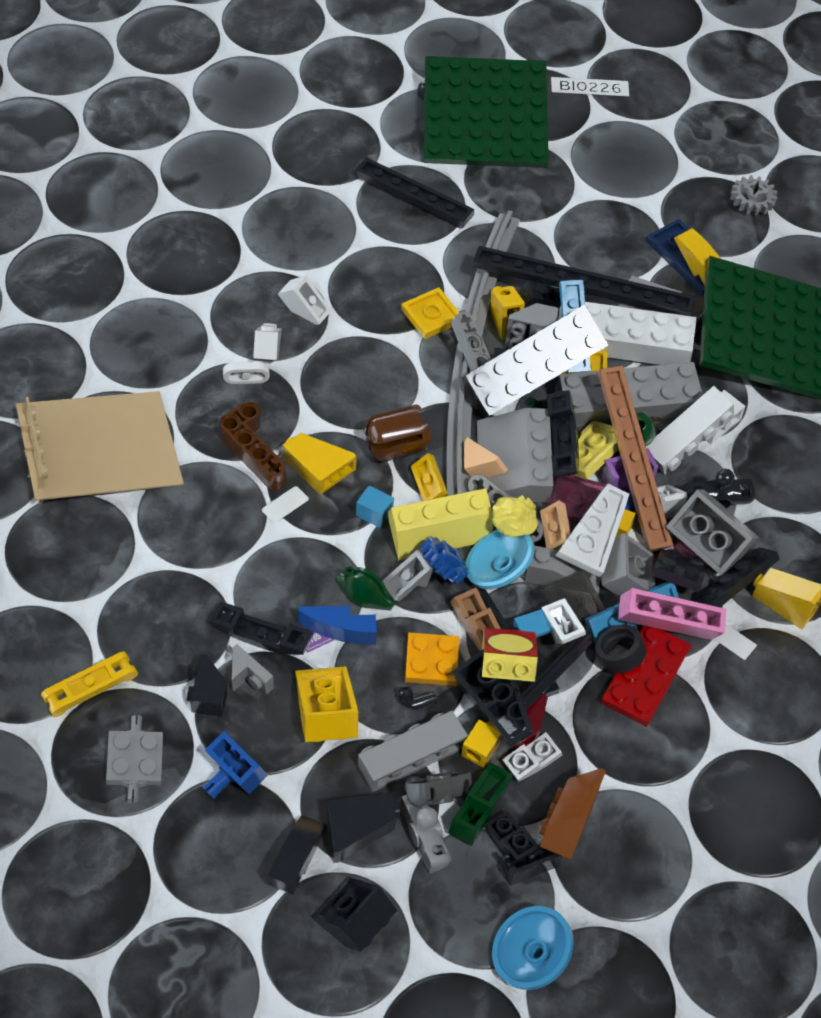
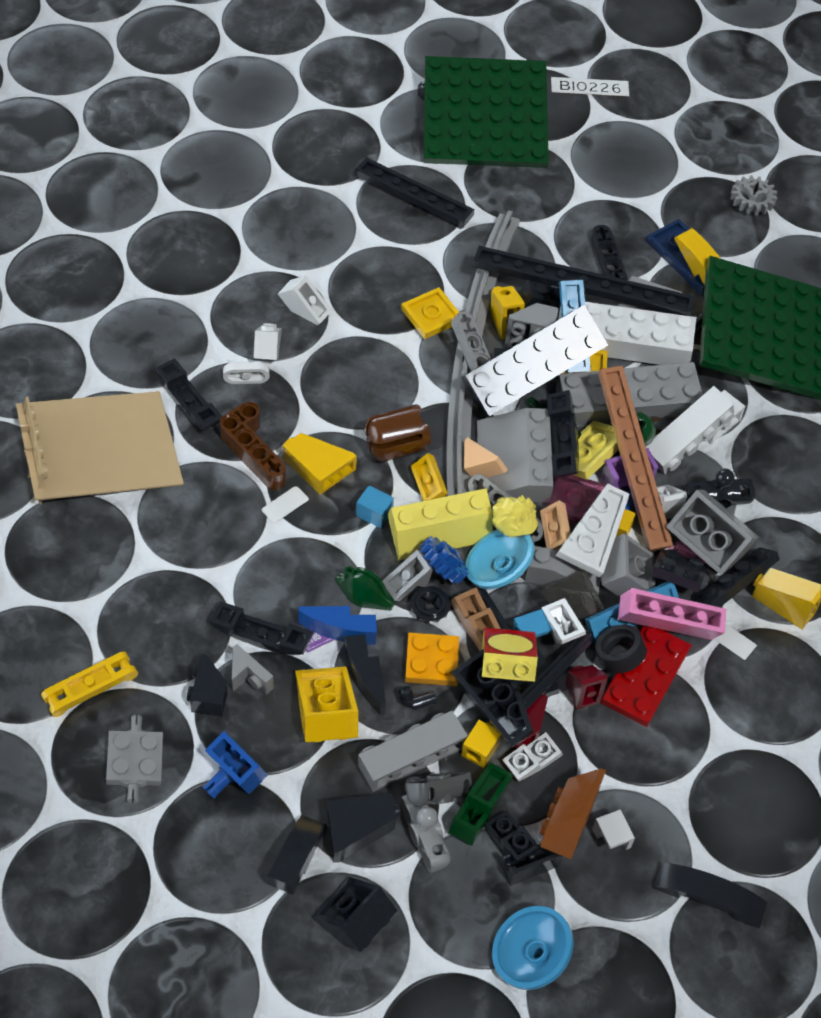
none -> black slope [155,358,222,431]
none -> black slope [344,634,386,715]
none -> black gear [410,586,451,624]
none -> dark red slope [565,665,608,710]
none -> black beam [591,225,628,280]
none -> white panel [592,809,635,850]
none -> black slope [653,862,767,929]

